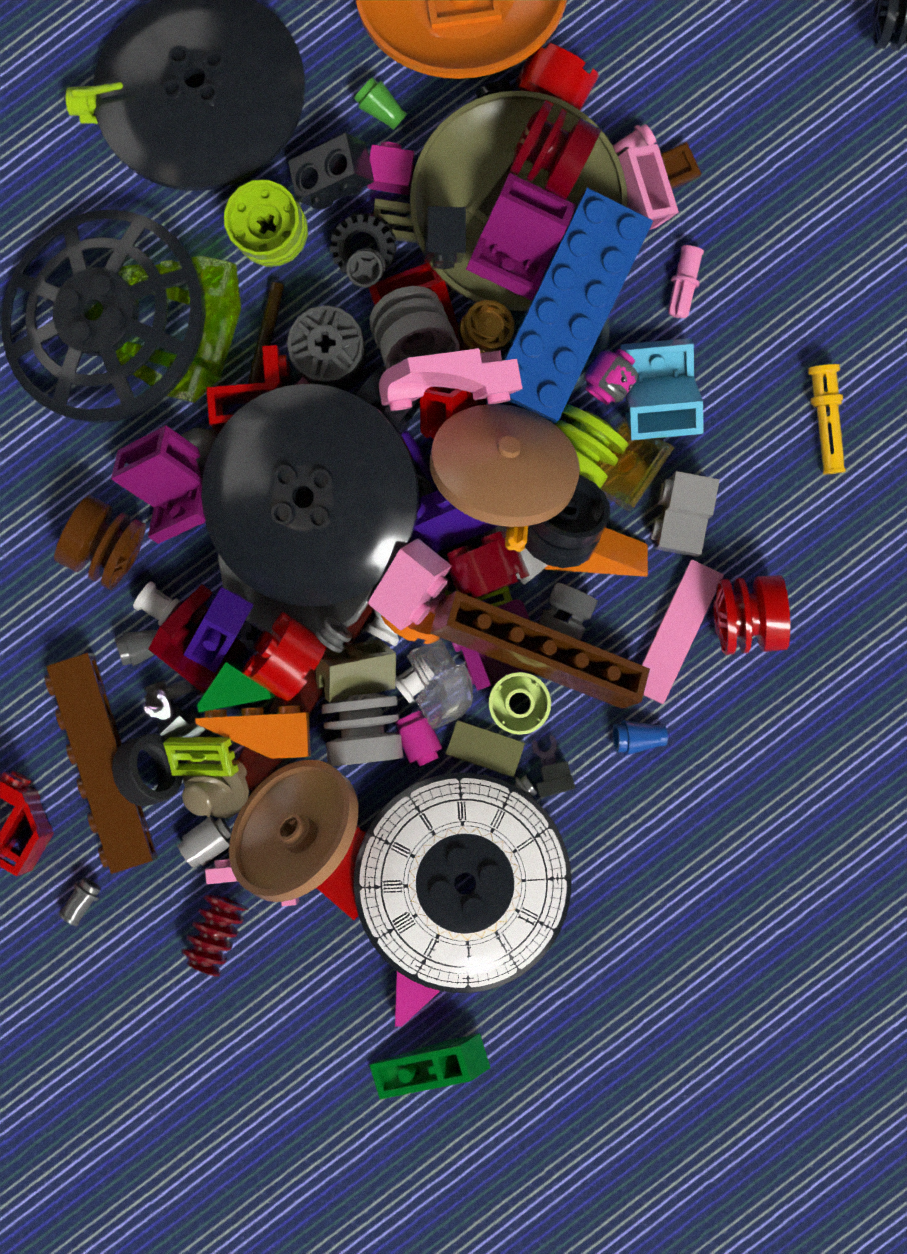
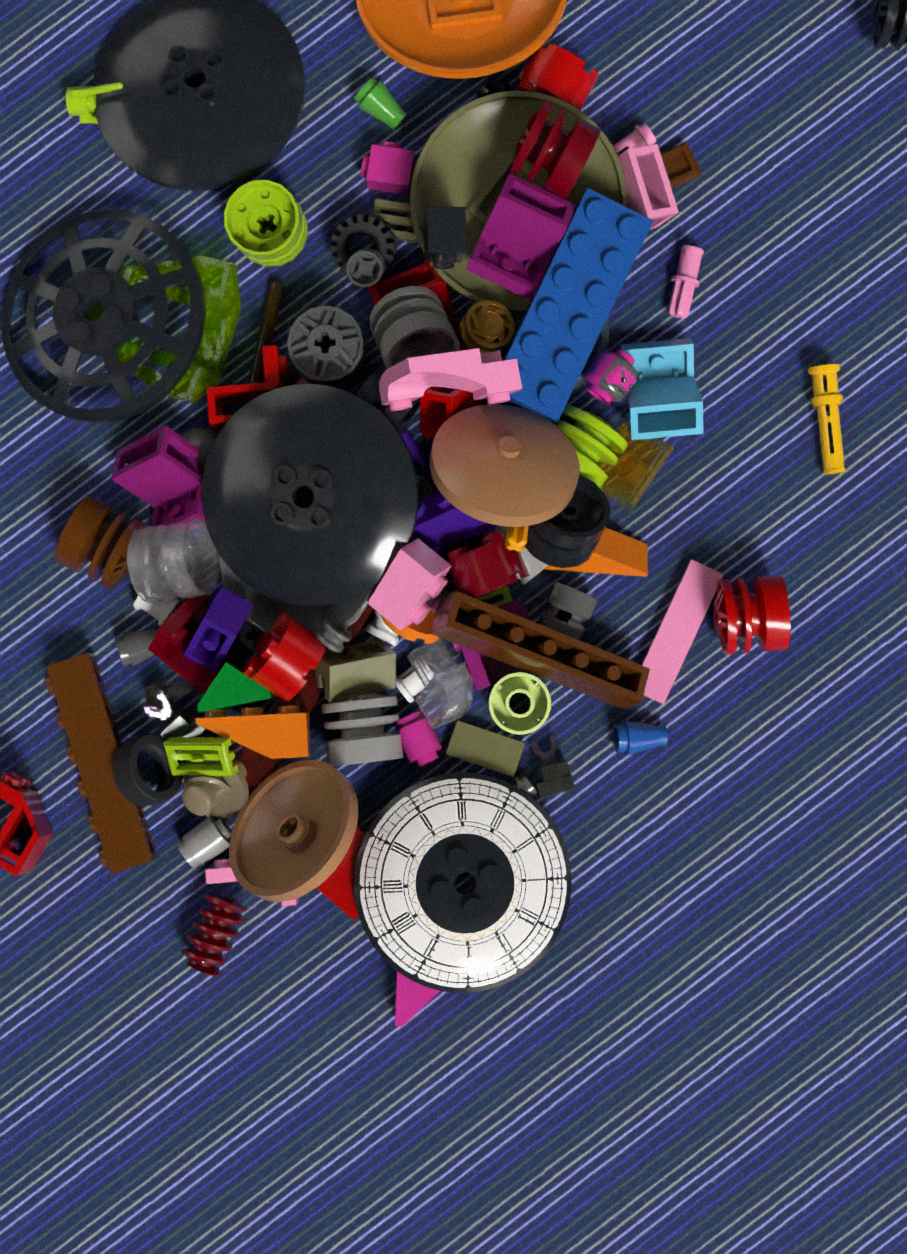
dark grey pin [58,877,101,926] -> none
black brick [288,133,374,209] -> none
green slope [370,1033,491,1099] -> none
light grey brick [651,471,720,557] -> none
none -> clear wheel [127,519,220,603]

